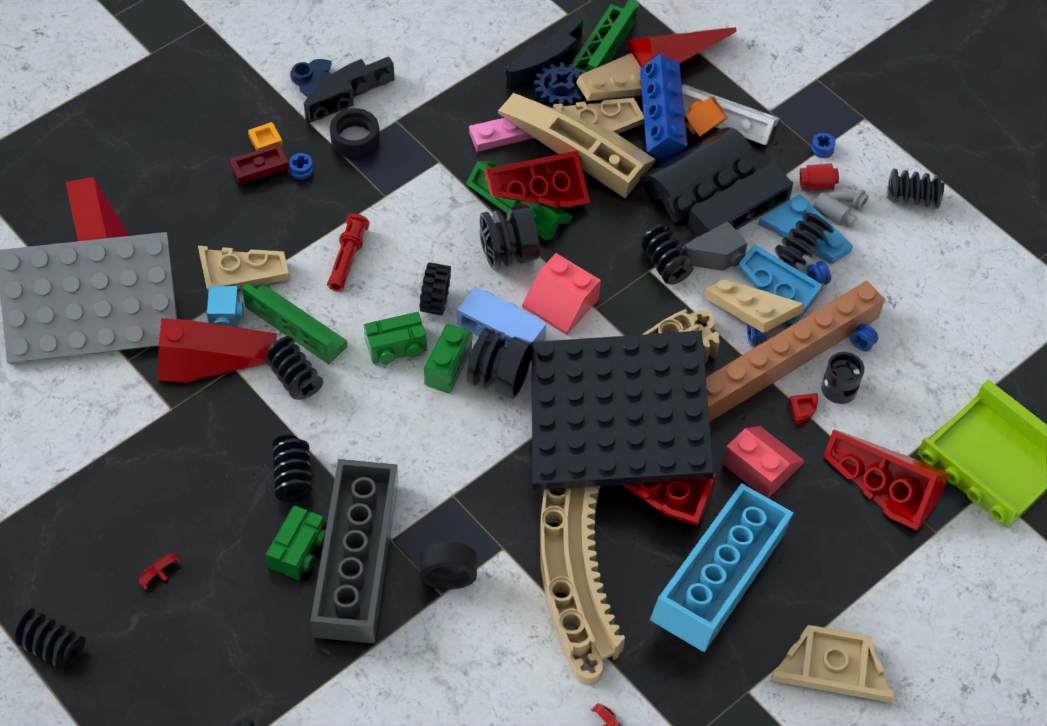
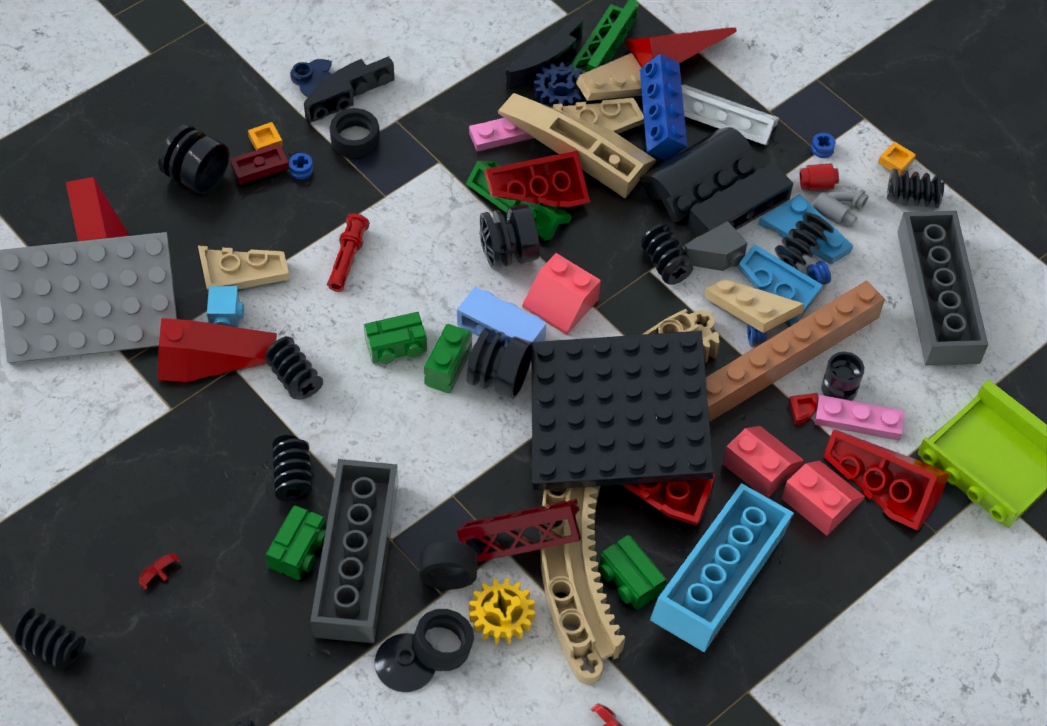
green fence [242,283,347,365] -> none
black tyre [419,262,451,315] -> none
orange brick [685,97,728,137] -> none
tan wing [771,625,894,703] -> none
blue bush [850,324,879,351] -> none
none -> black wheel [158,124,230,194]
none -> black dish [375,633,436,692]
none -> black tyre [412,609,474,671]
none -> dark red fence [456,499,581,562]
none -> yellow gear [469,578,535,644]
none -> green brick [599,535,667,610]
none -> coral slope [782,460,865,536]
none -> bright pink plate [814,395,904,440]
none -> light orange plate [878,141,916,176]
none -> dark grey brick [897,210,988,366]

